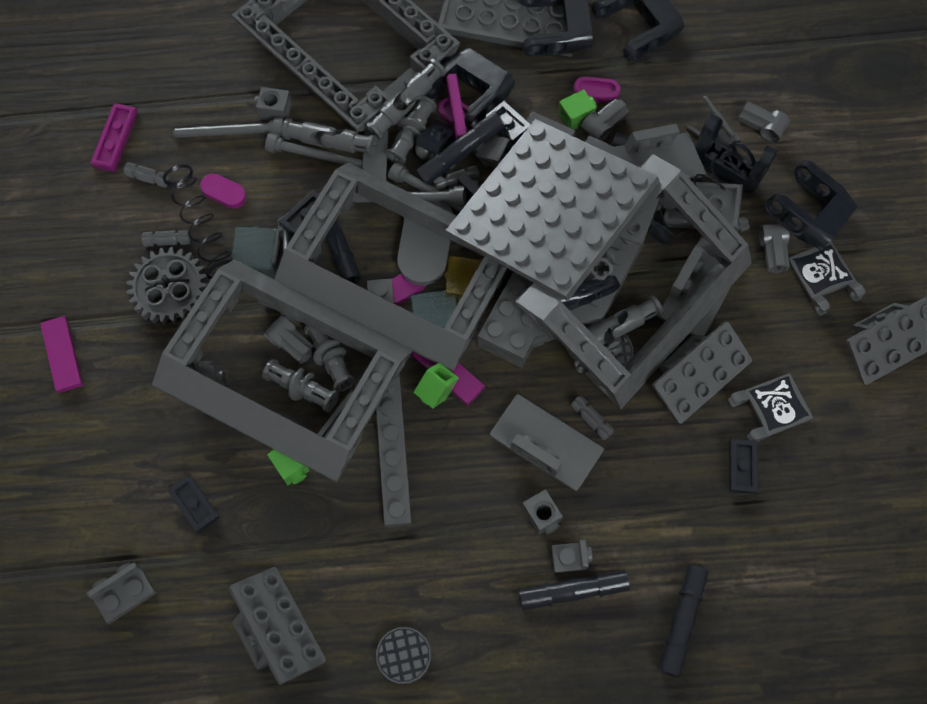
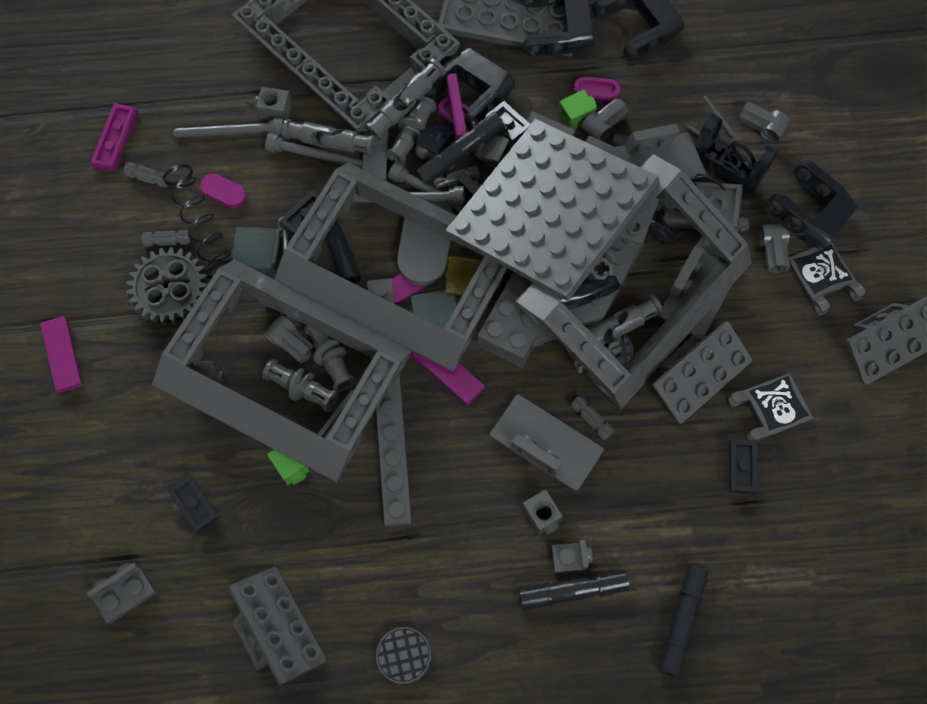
bright green brick [414,362,459,408] -> none

